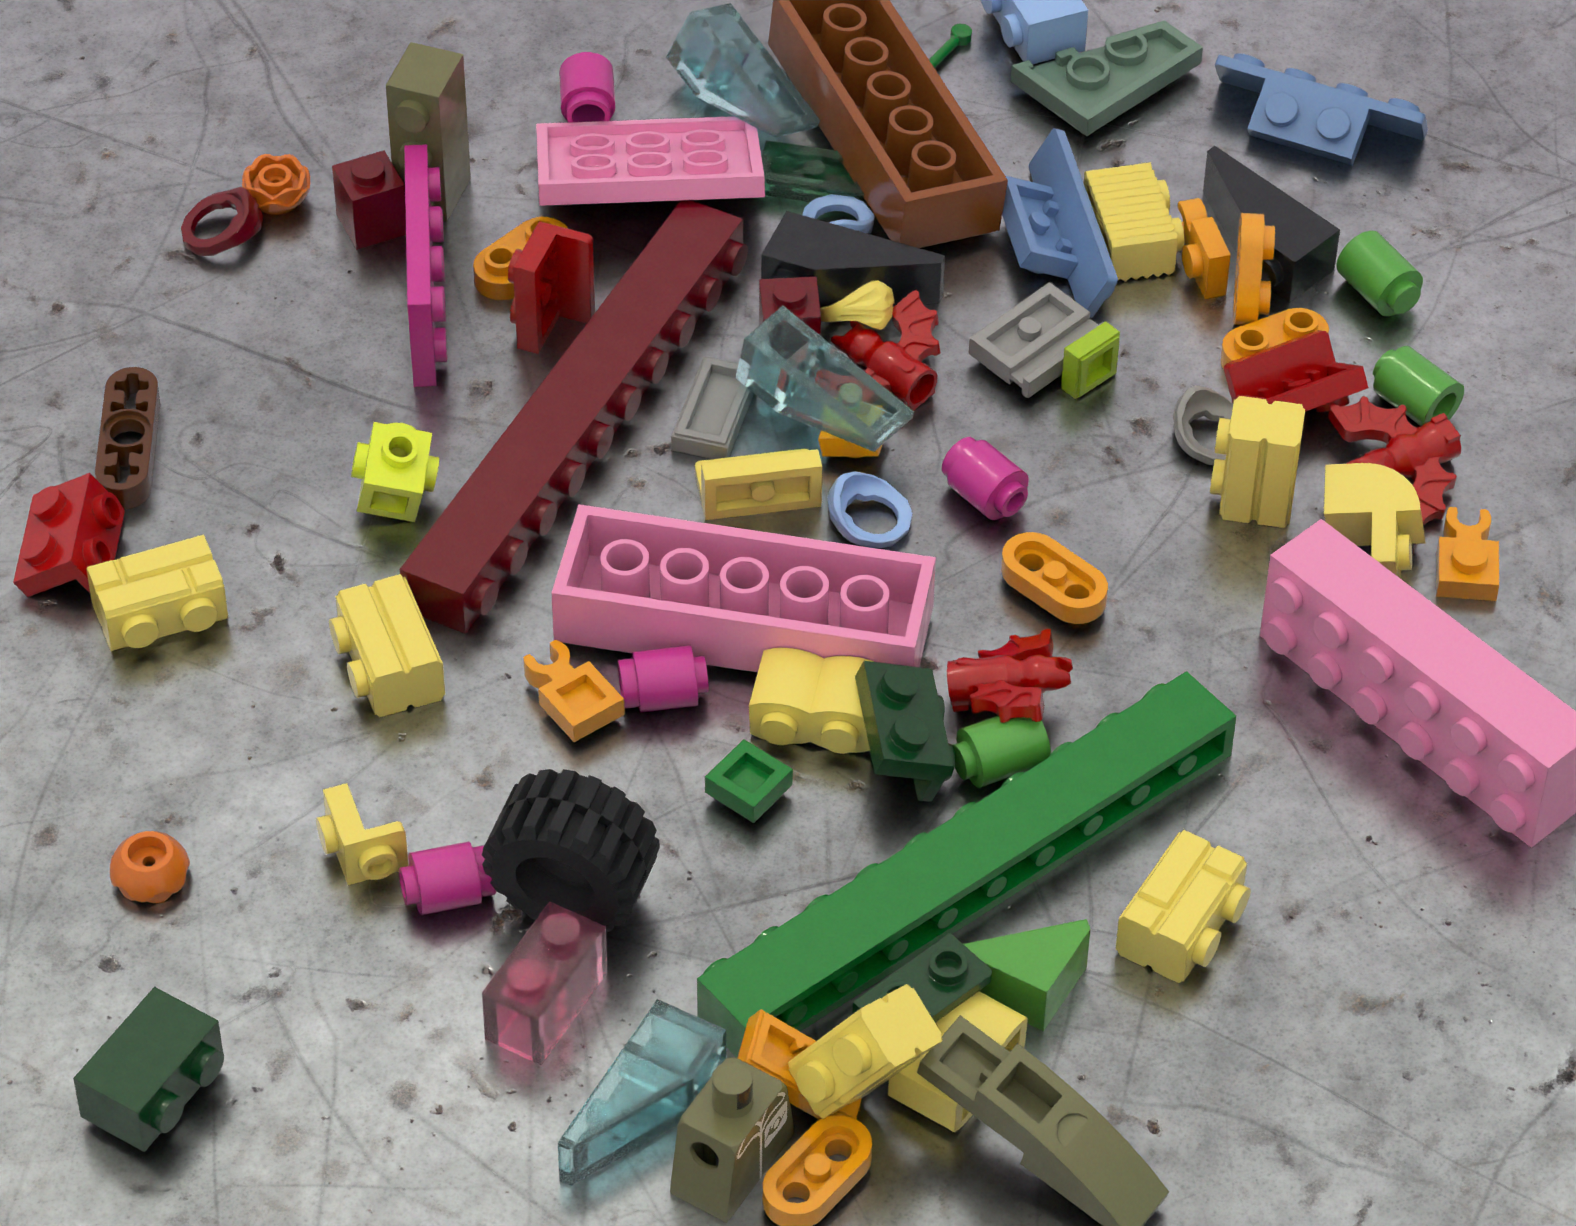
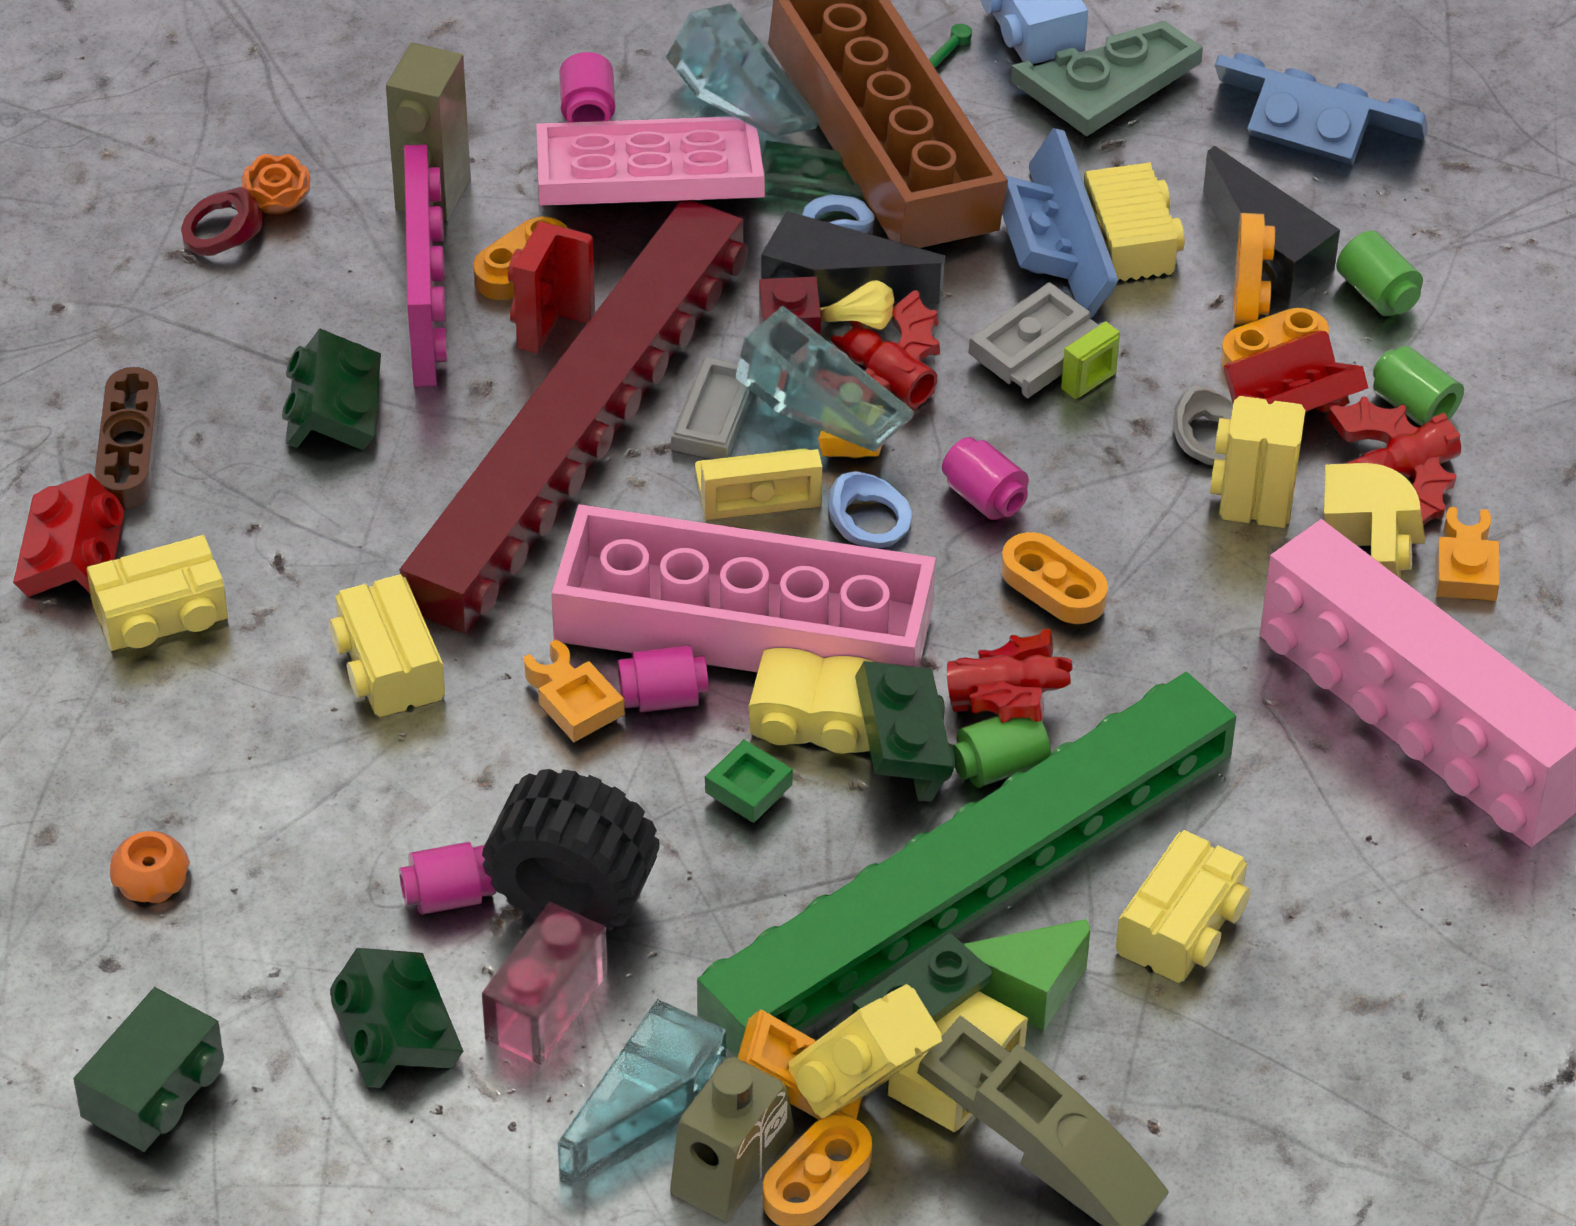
light yellow bracket [316,783,408,885] -> none
dark red brick [332,150,406,250] -> none
neon yellow brick [351,422,439,522] -> none
light orange plate [1177,198,1231,299] -> none
none -> dark green bracket [282,328,381,450]
none -> dark green bracket [330,948,464,1088]

